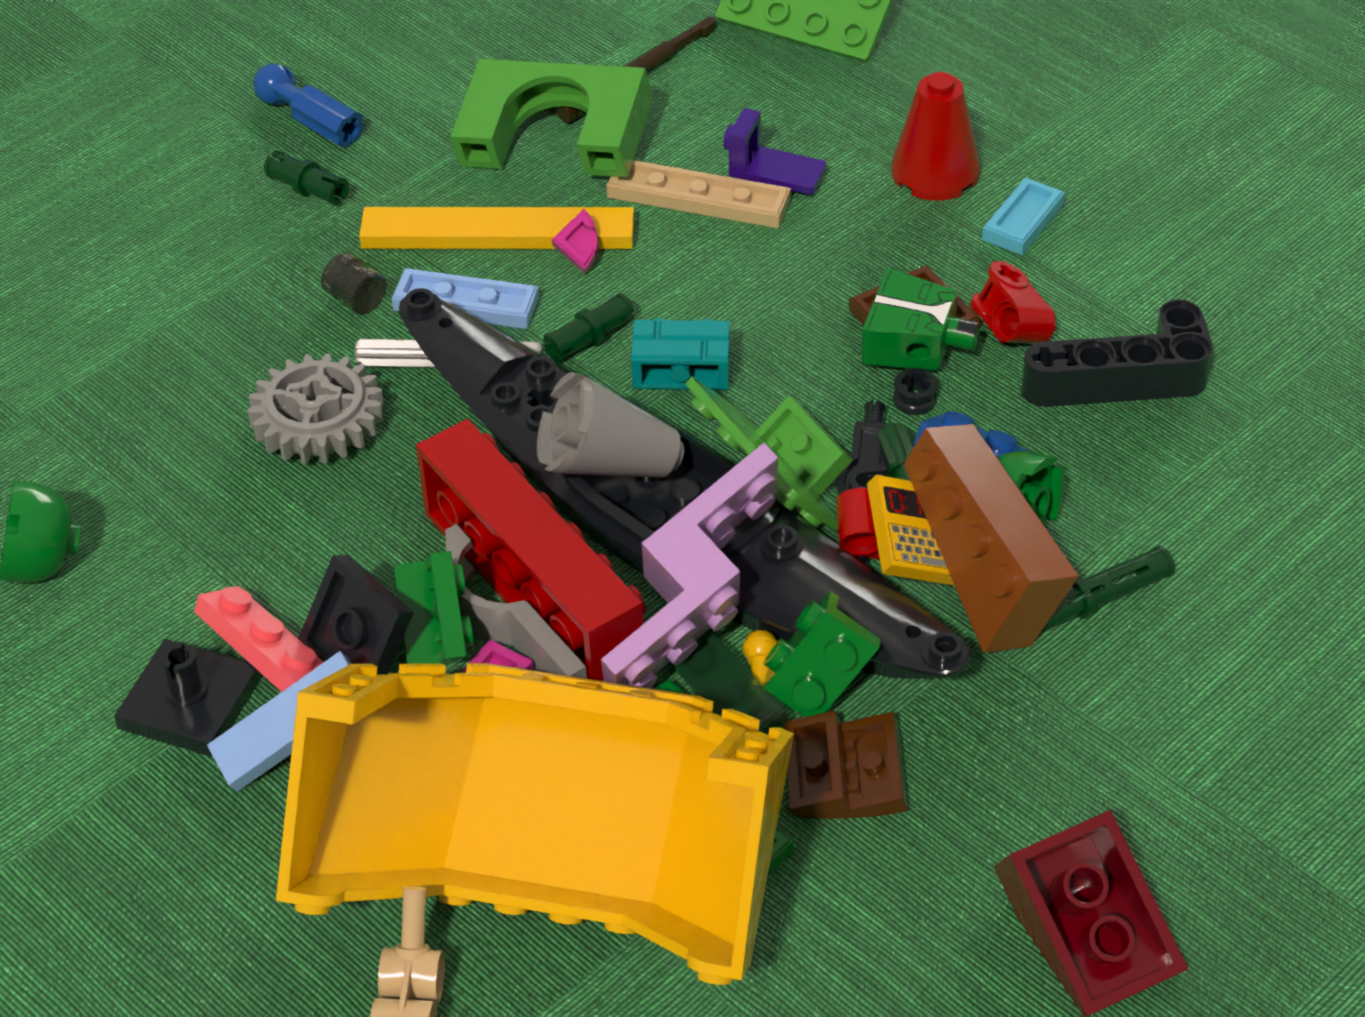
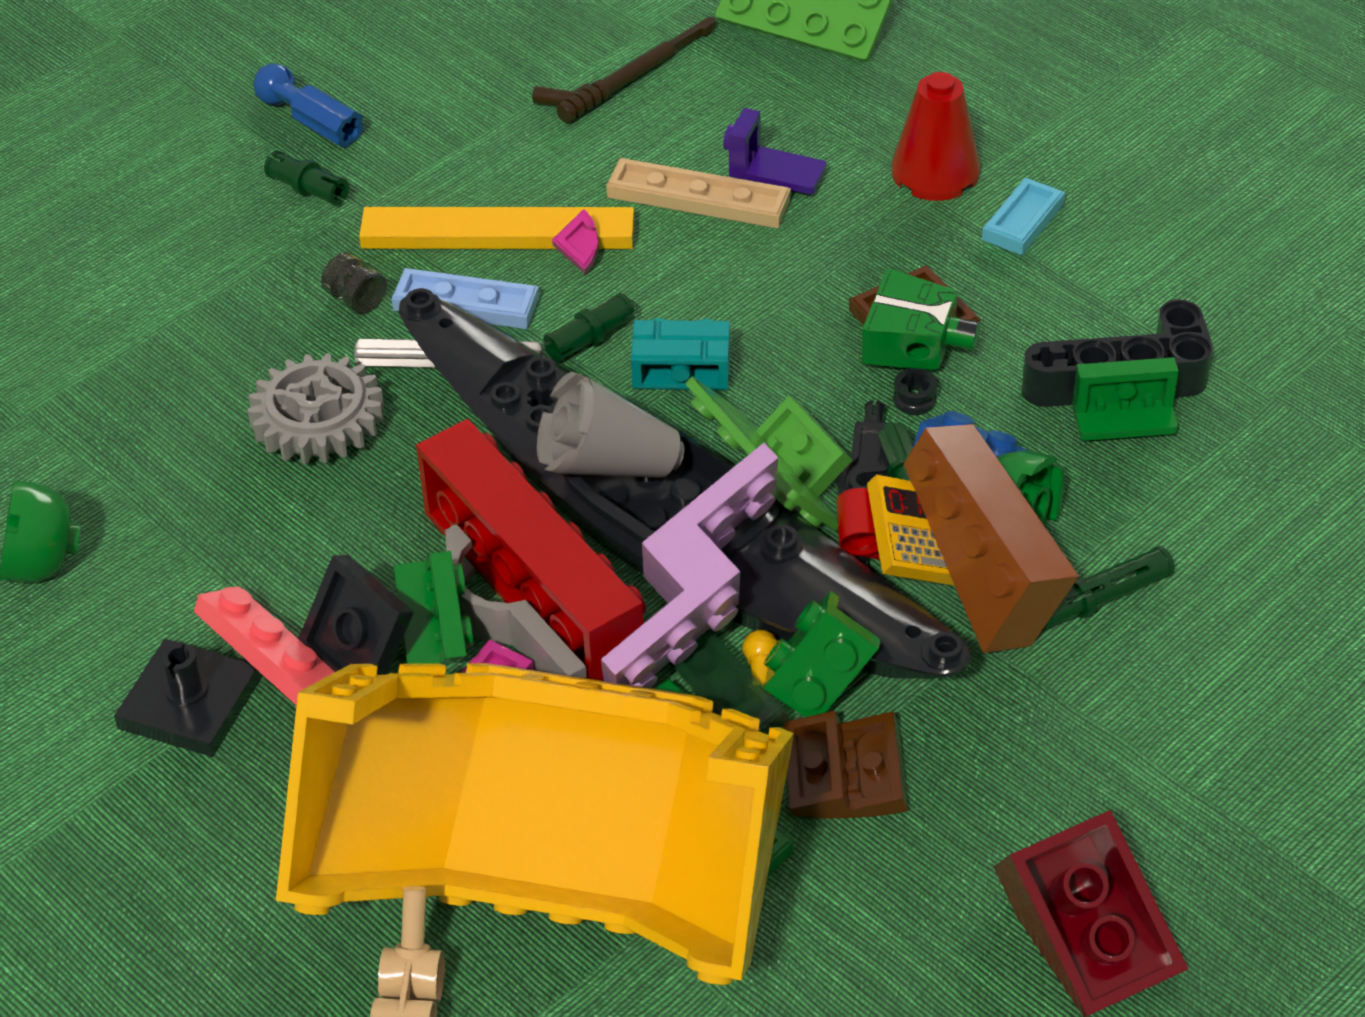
light blue tile [207,651,351,792] -> none
bright green arch [450,59,653,177] -> none
red piece [970,261,1055,344] -> none
none -> green bracket [1072,357,1178,441]

